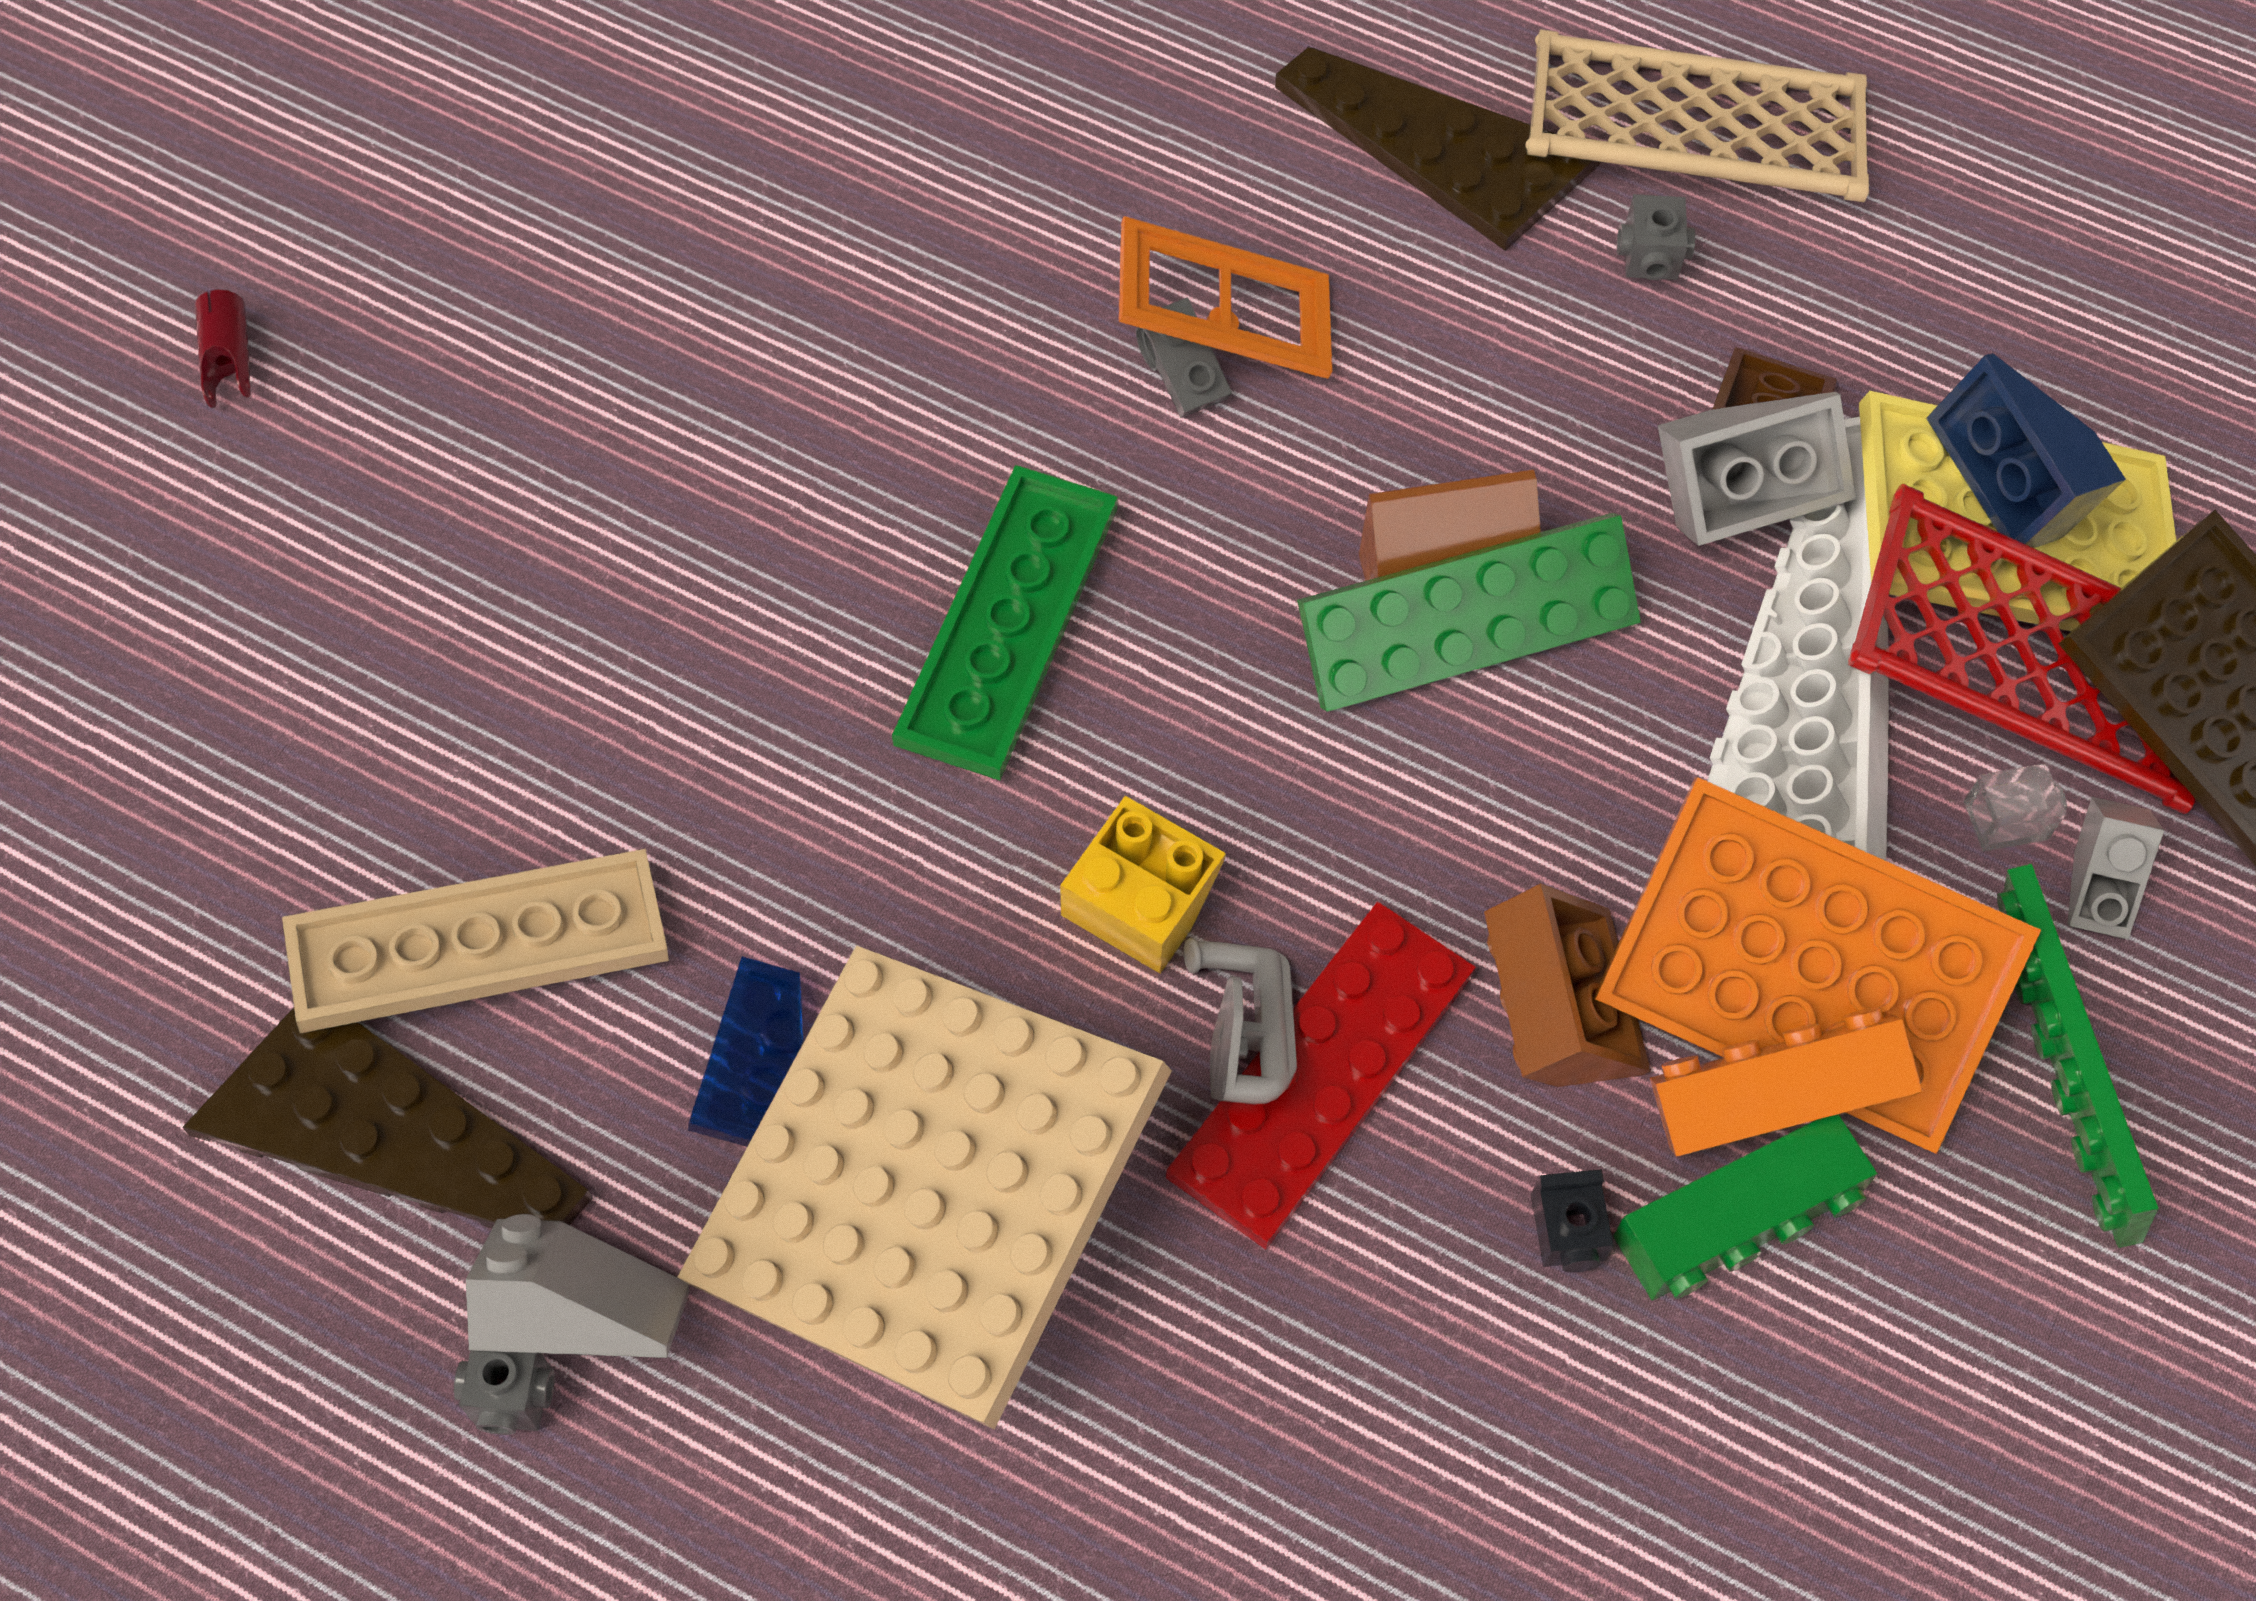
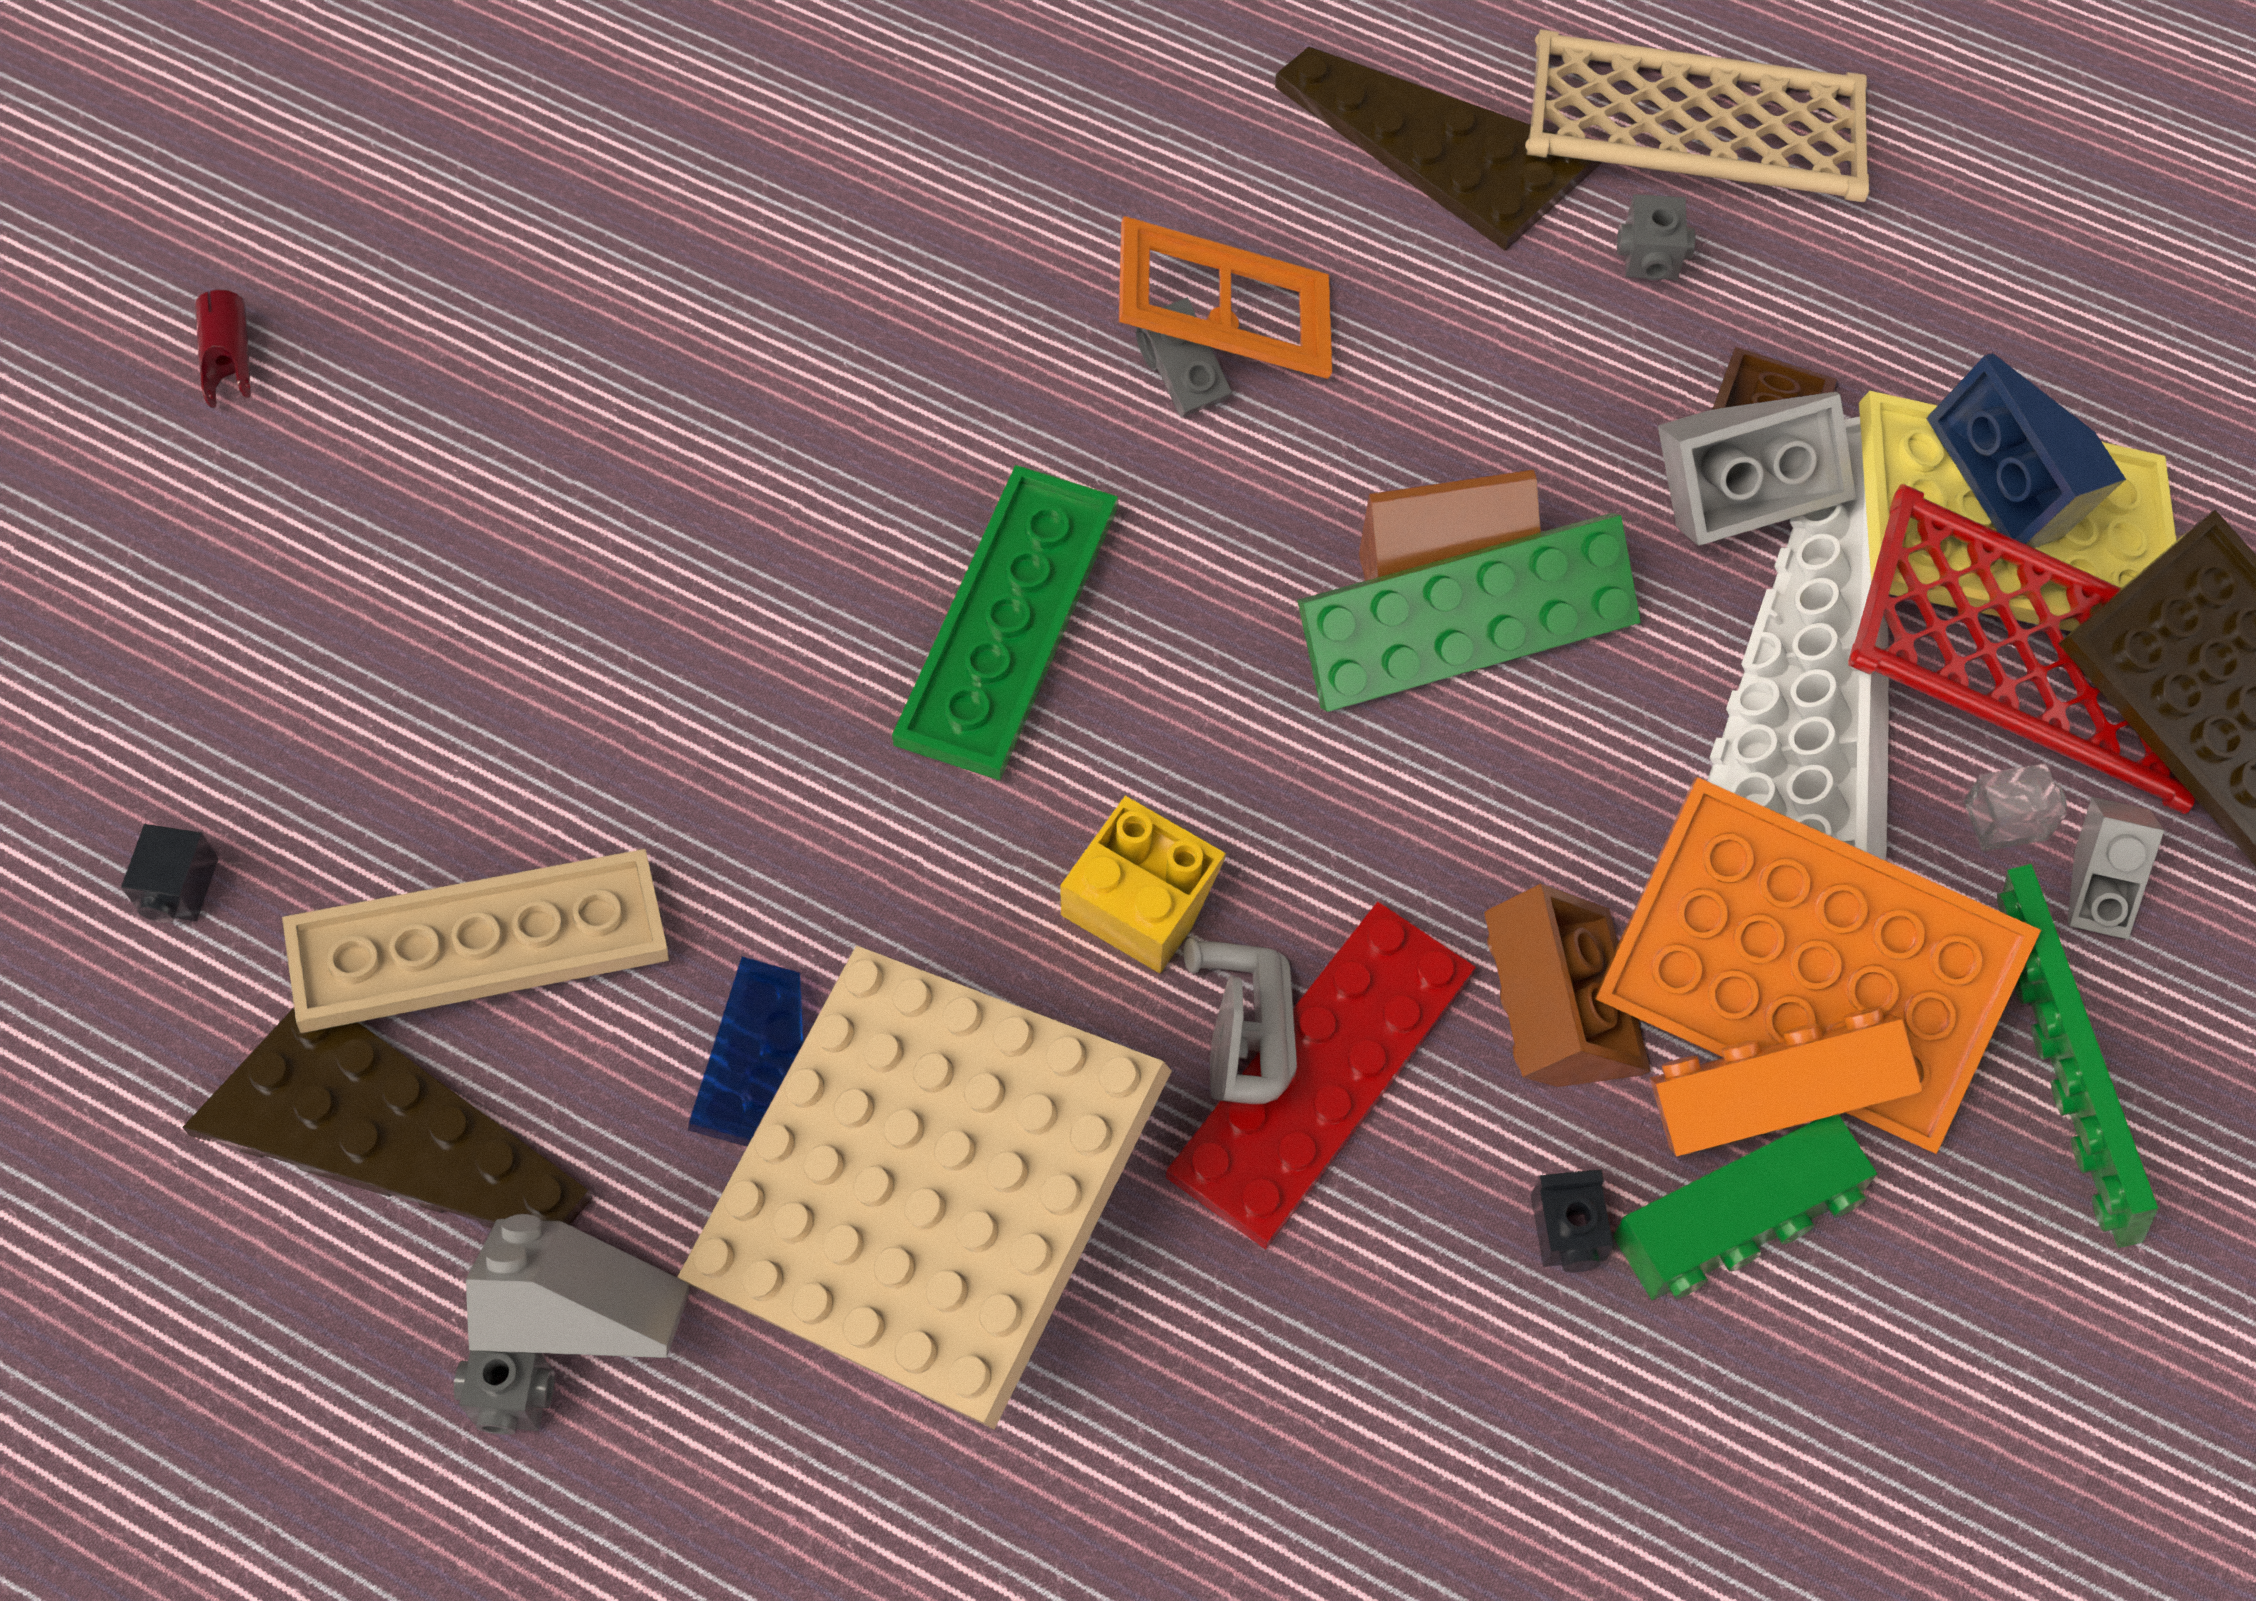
none -> black brick [121,824,219,923]

